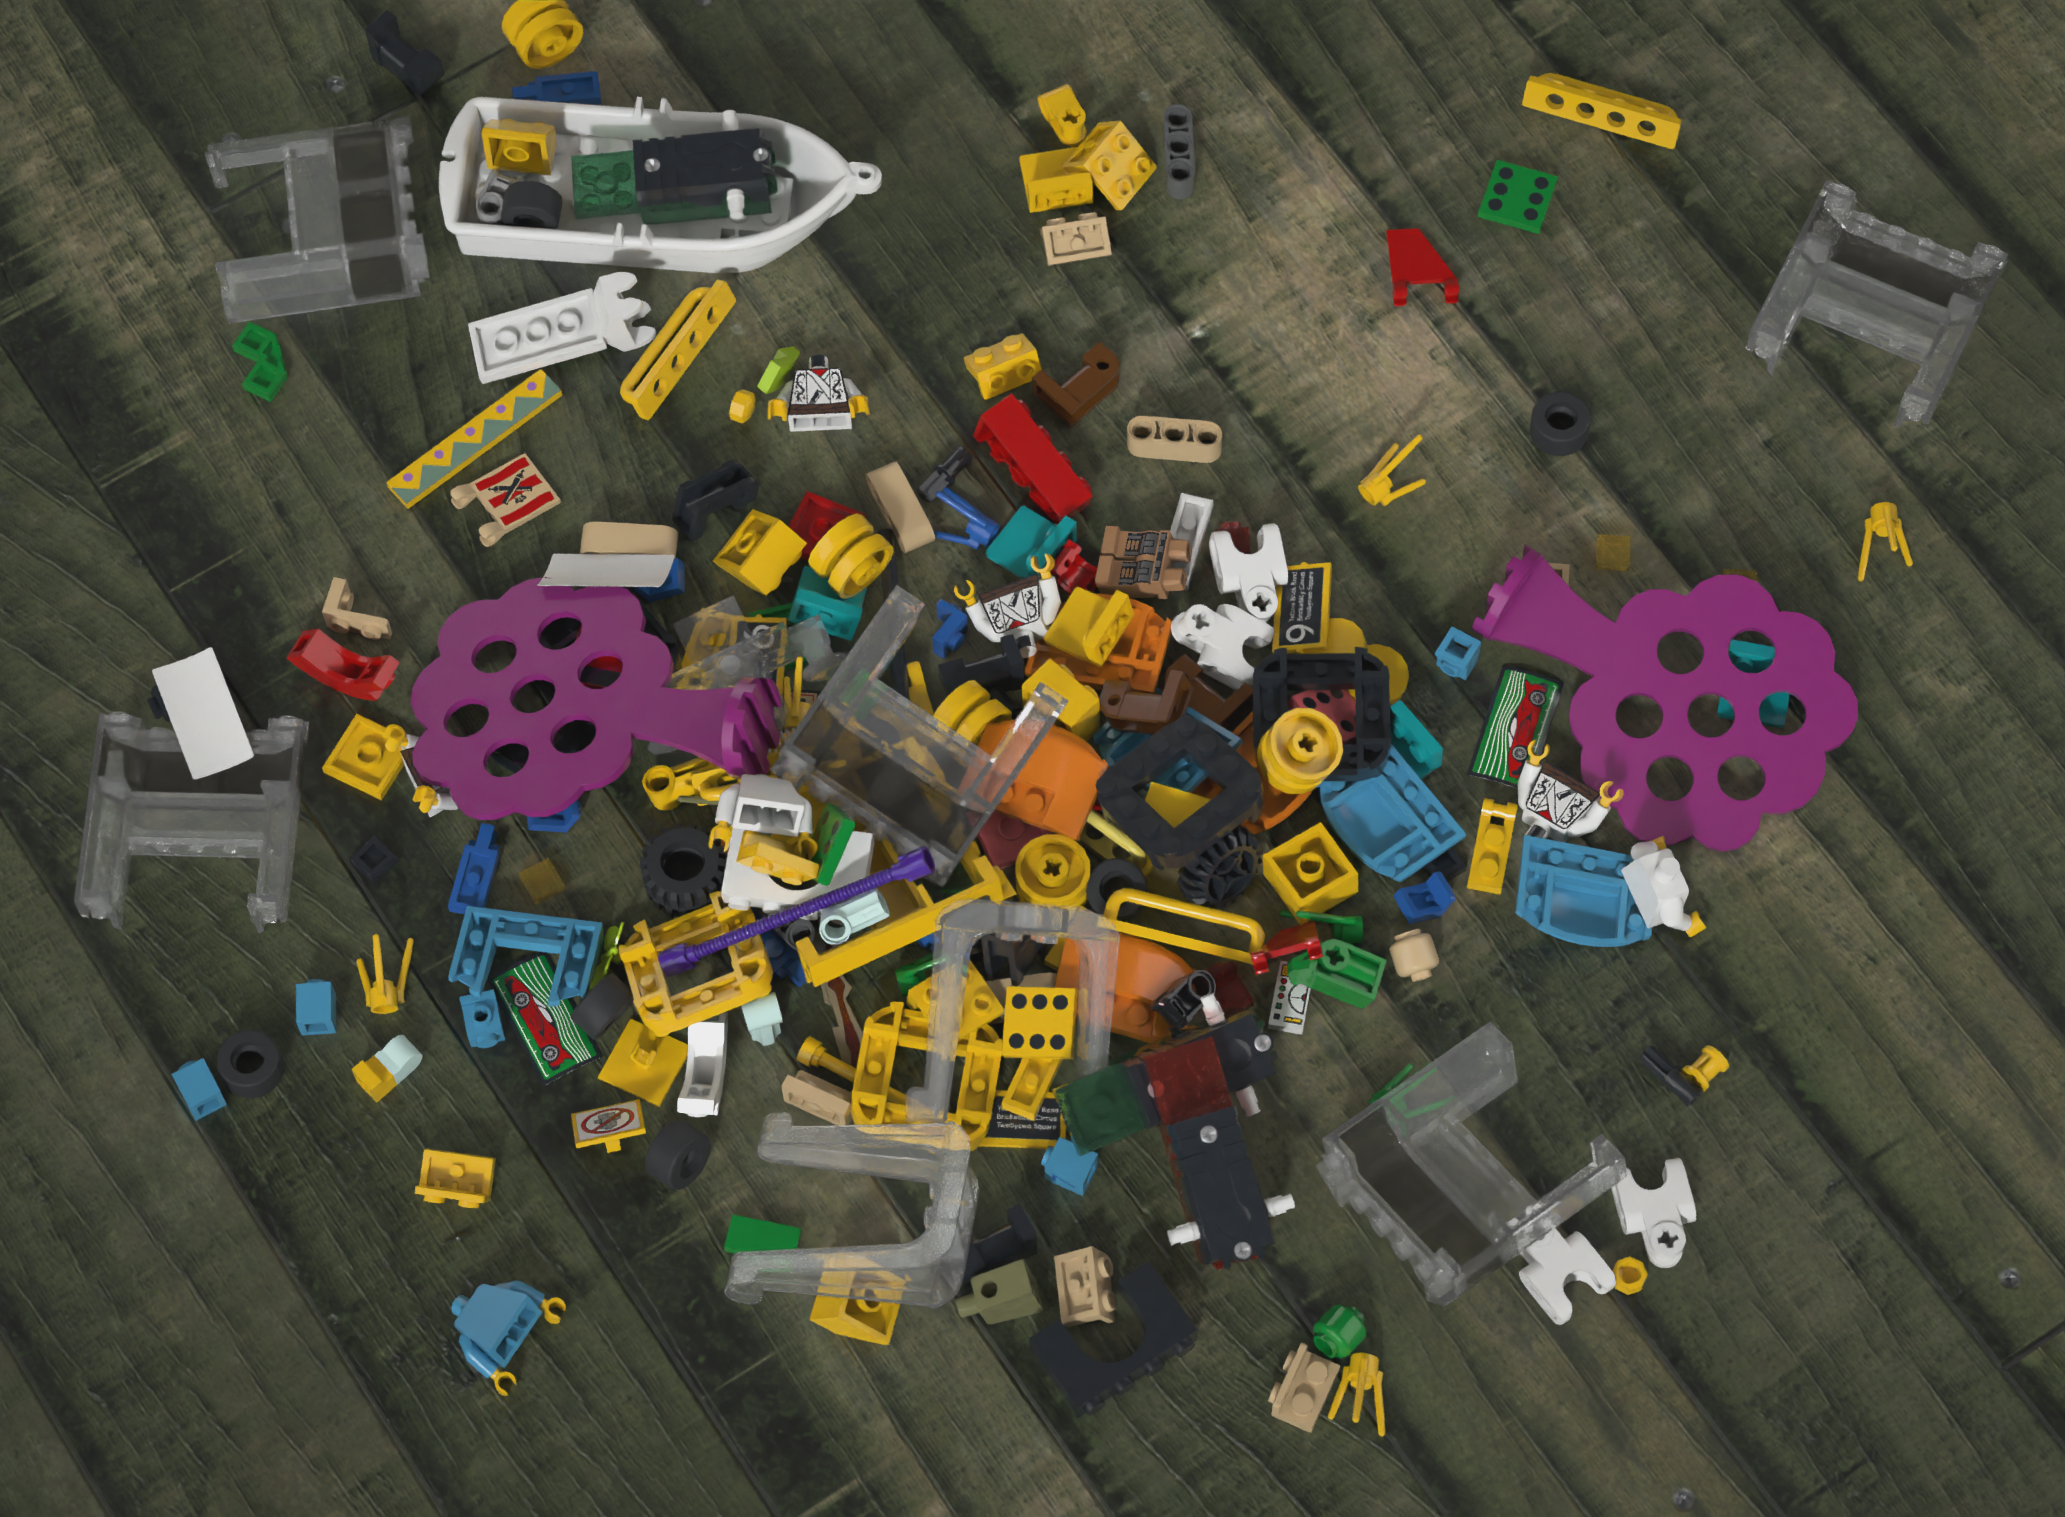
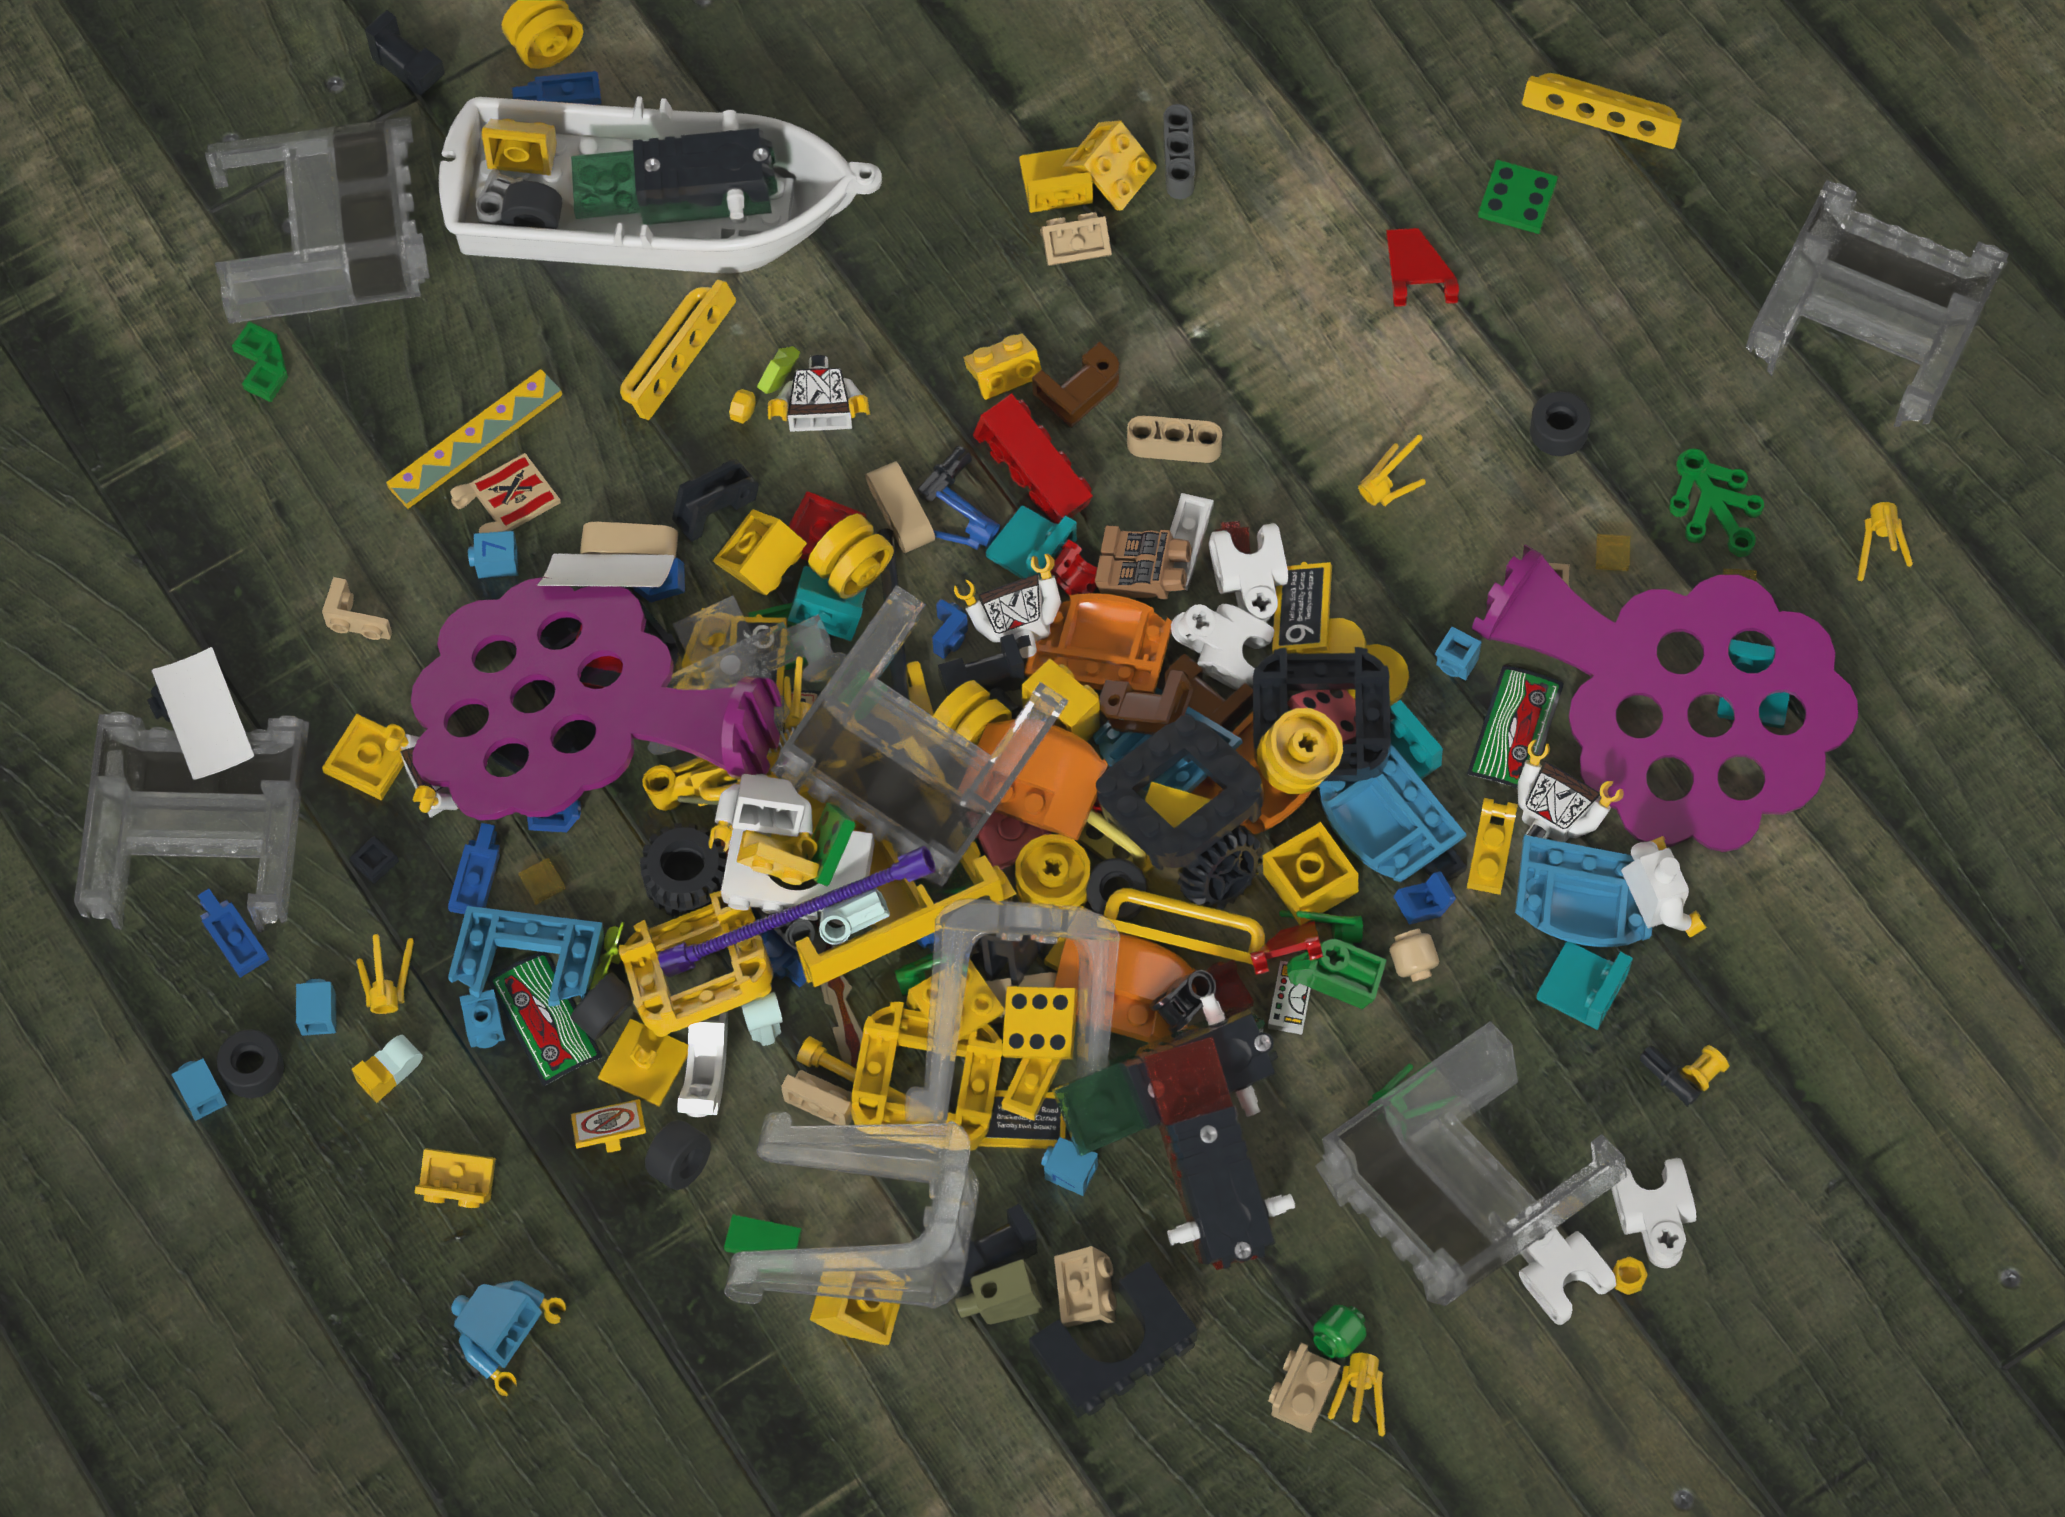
red arch [286,628,400,701] -> none
white hinge [468,272,656,384] -> none
yellow piece [1037,84,1087,147] -> none
yellow bracket [1044,587,1135,668] -> none
none -> blue hinge [197,889,269,978]
none -> dark azure brick [468,531,518,578]
none -> teal bracket [1536,941,1633,1030]
none -> green plant [1669,449,1764,557]

